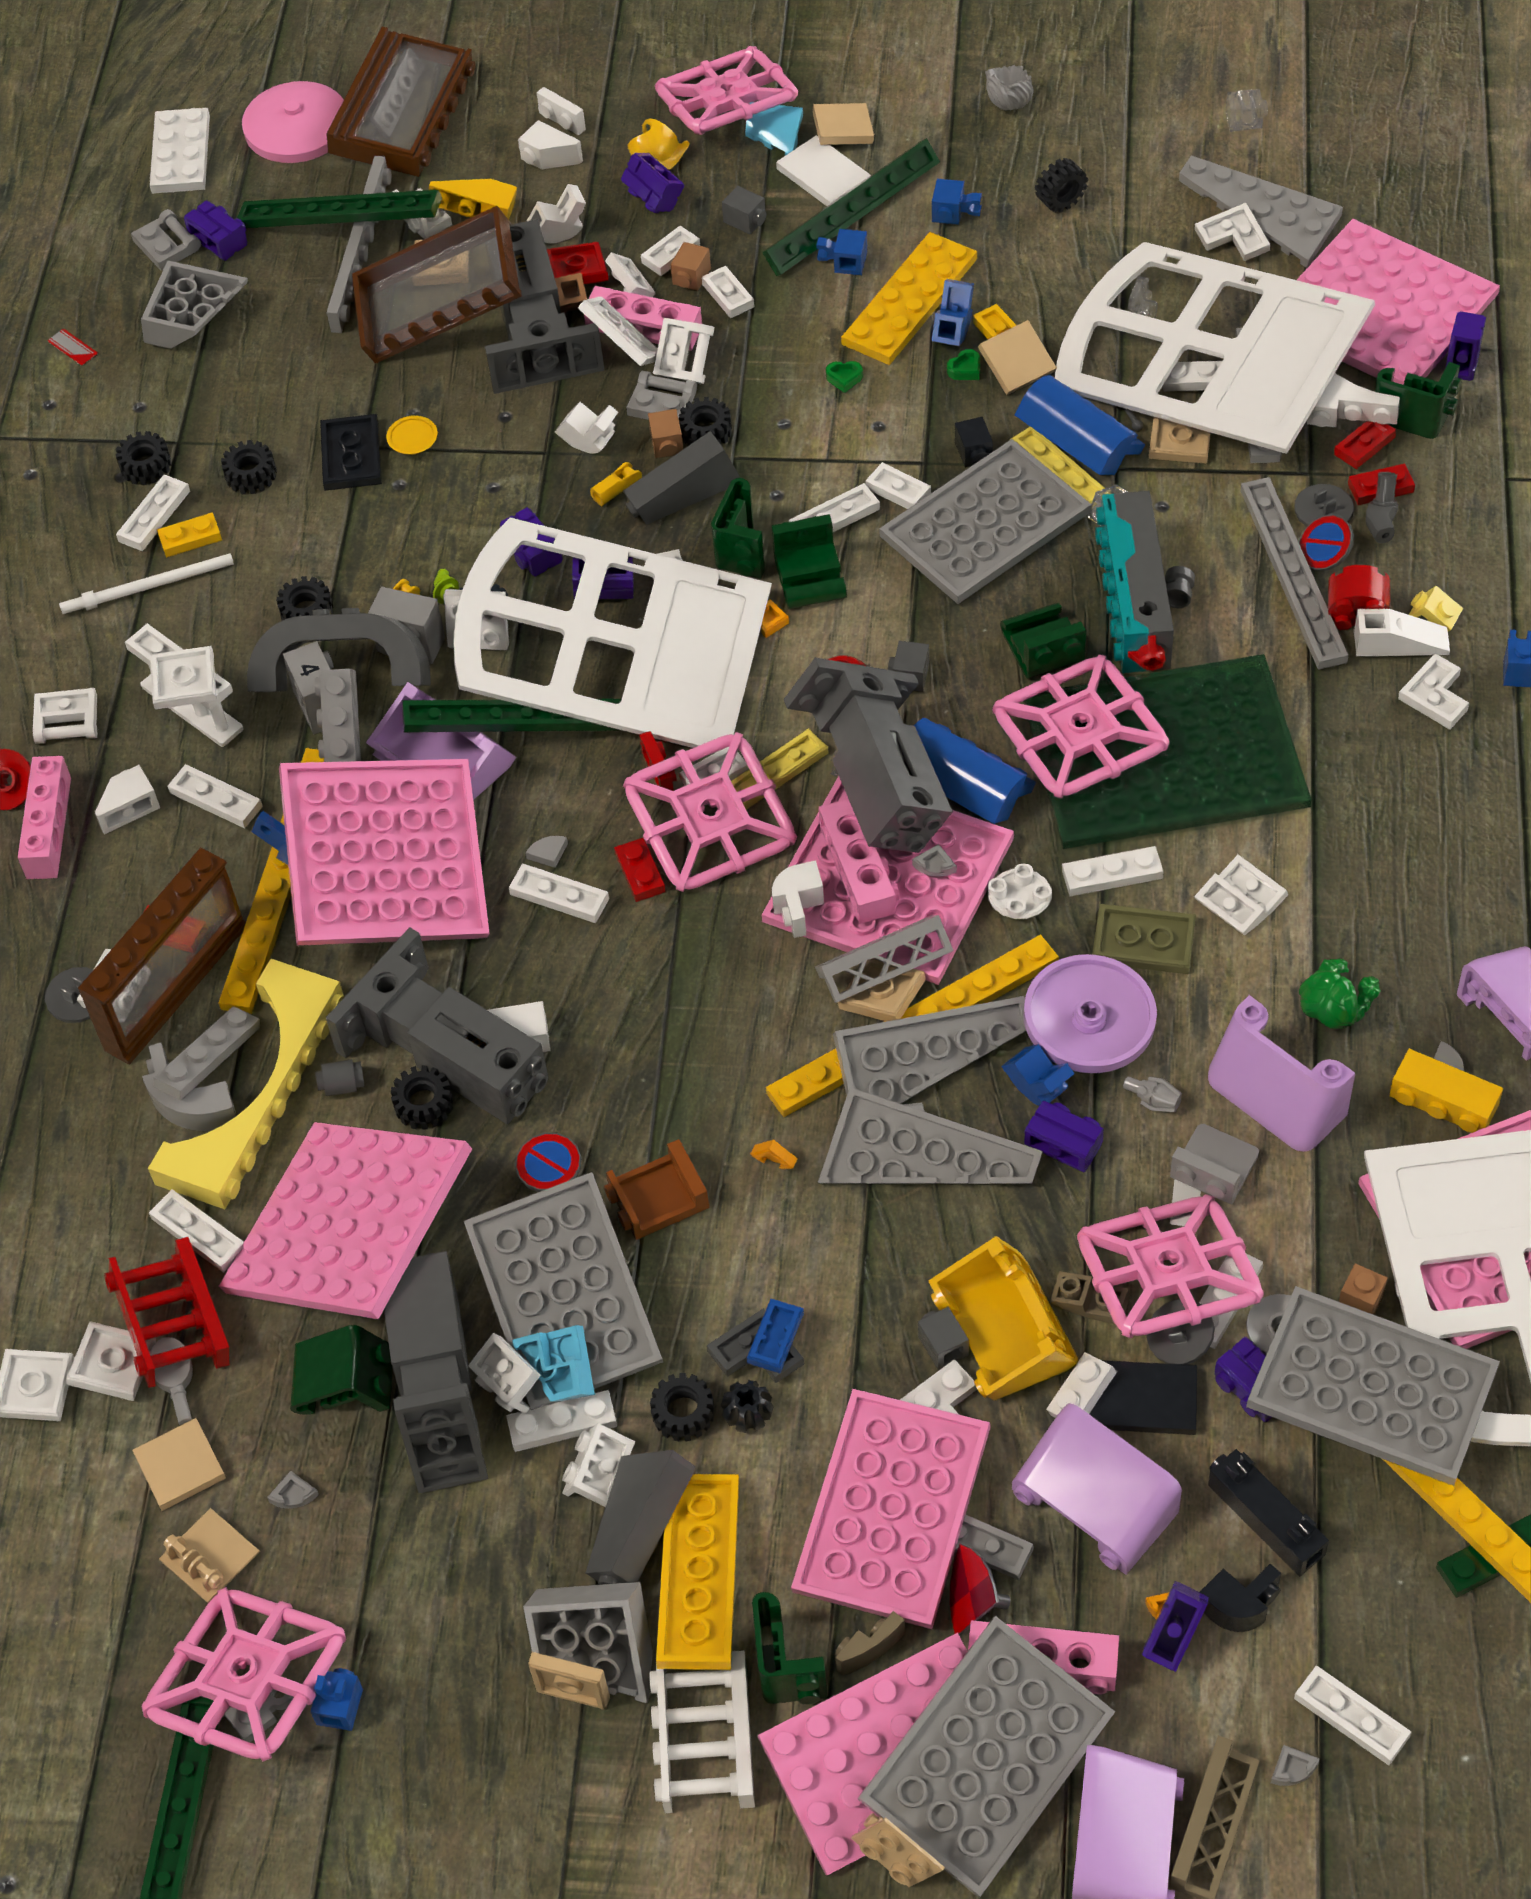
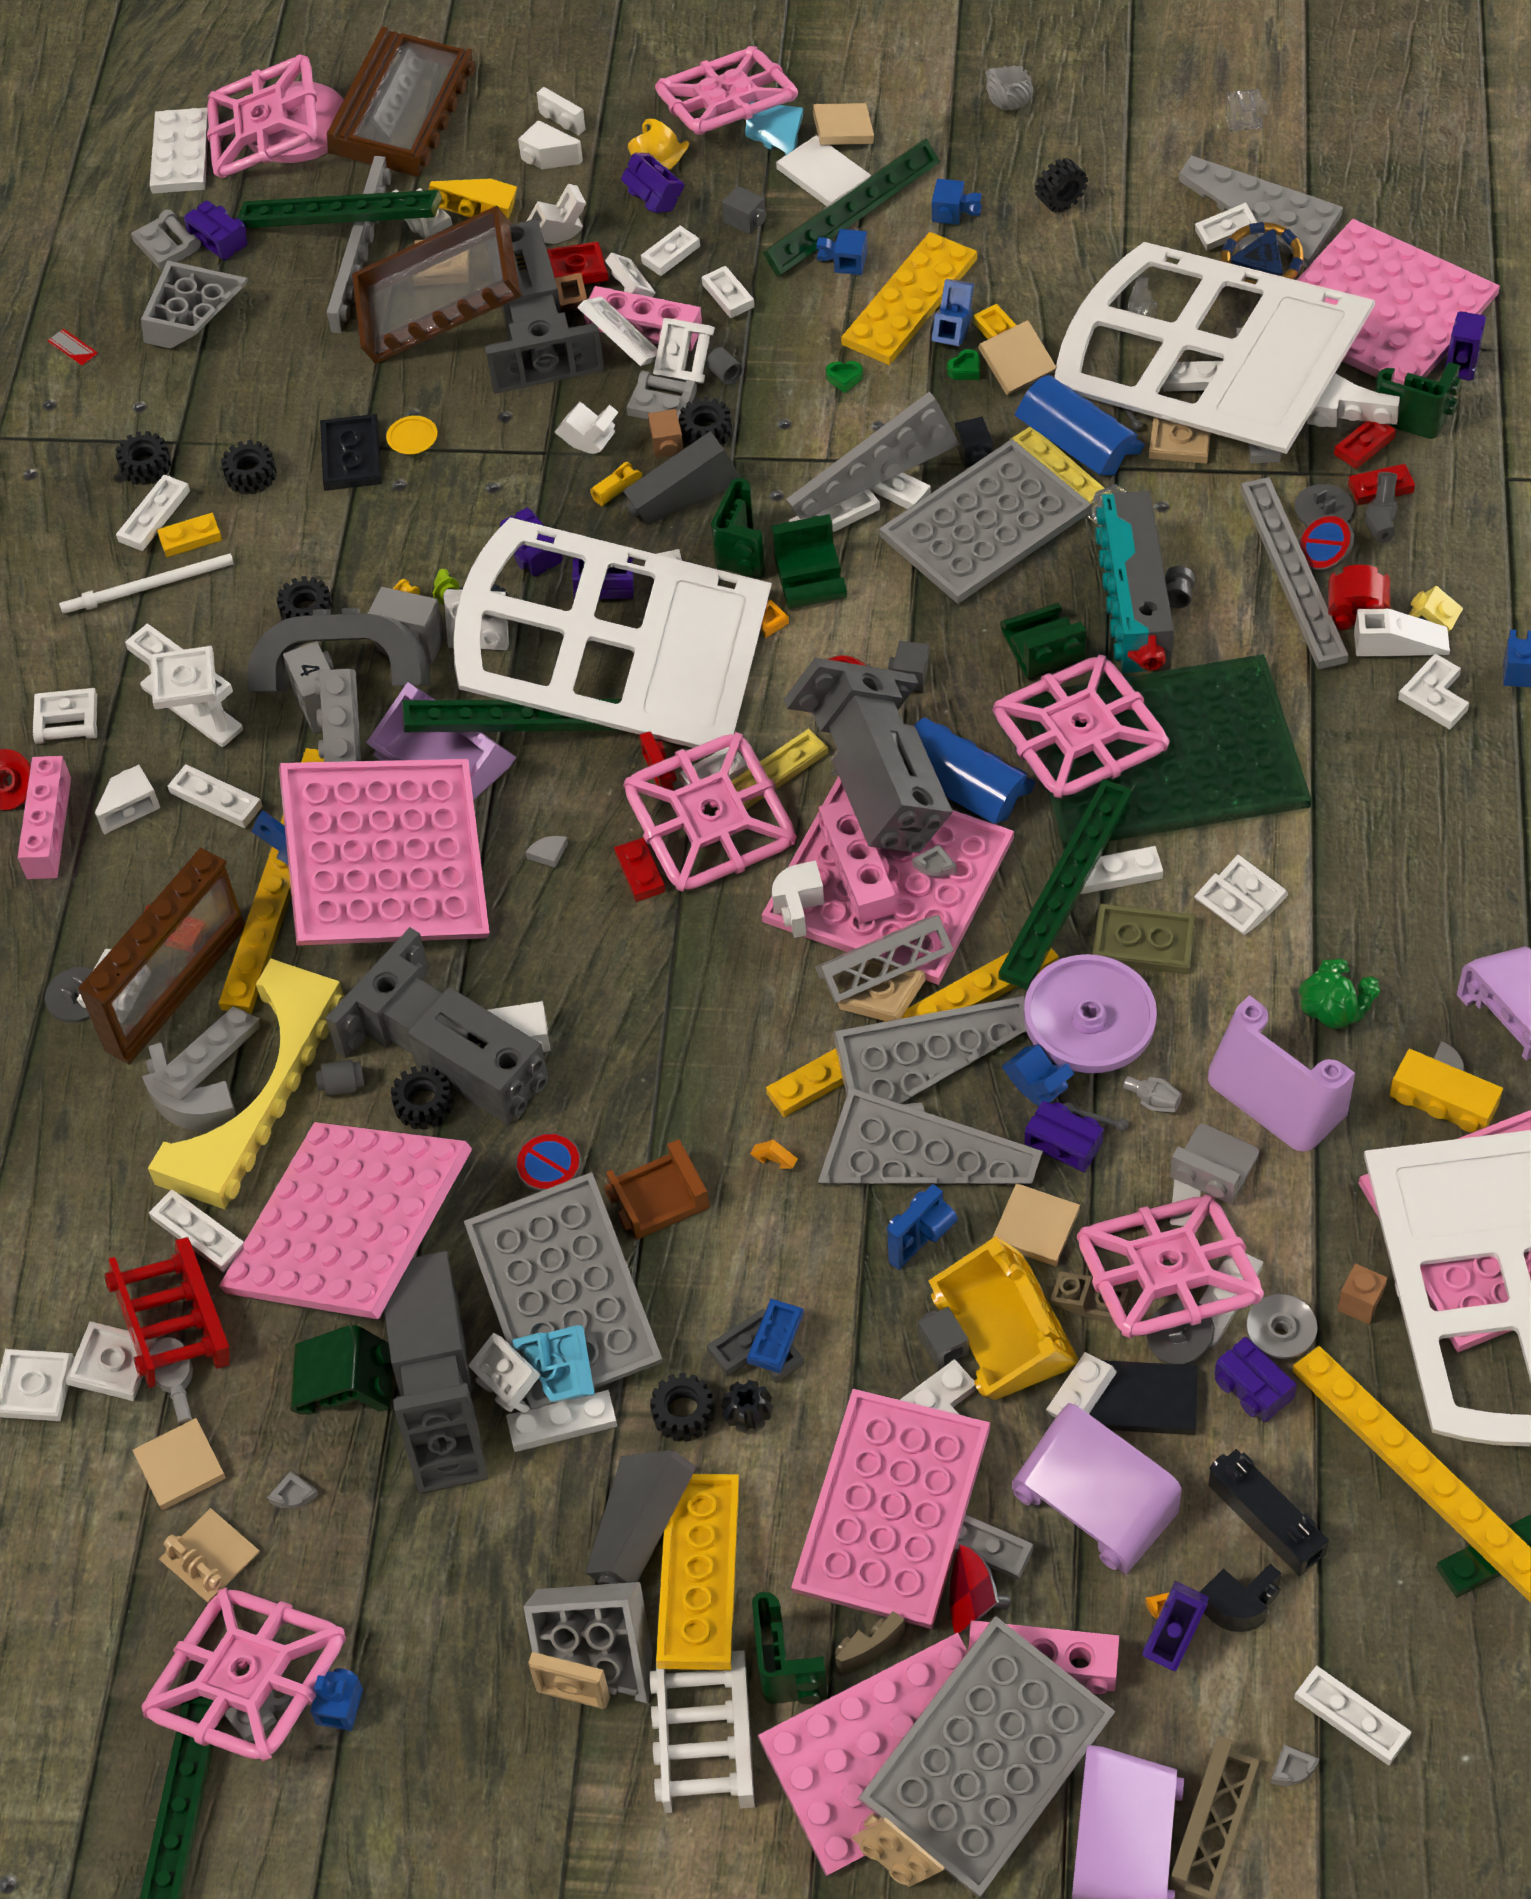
white plate [509,863,609,923] -> none
white bracket [562,1423,635,1507] -> none
medium nougat brick [670,242,711,291] -> none
white dish [988,864,1052,919] -> none
light grey plate [1246,1286,1500,1486] -> none
none -> bright pink plate [207,54,317,178]
none -> dark grey beam [705,347,743,385]
none -> light grey wing [786,391,960,520]
none -> blue plate [887,1184,958,1270]
none -> tan tile [992,1183,1080,1267]
none -> dark green plate [998,779,1132,990]
none -> dark grey hinge [1063,1102,1129,1132]
none -> piece [1221,222,1304,285]

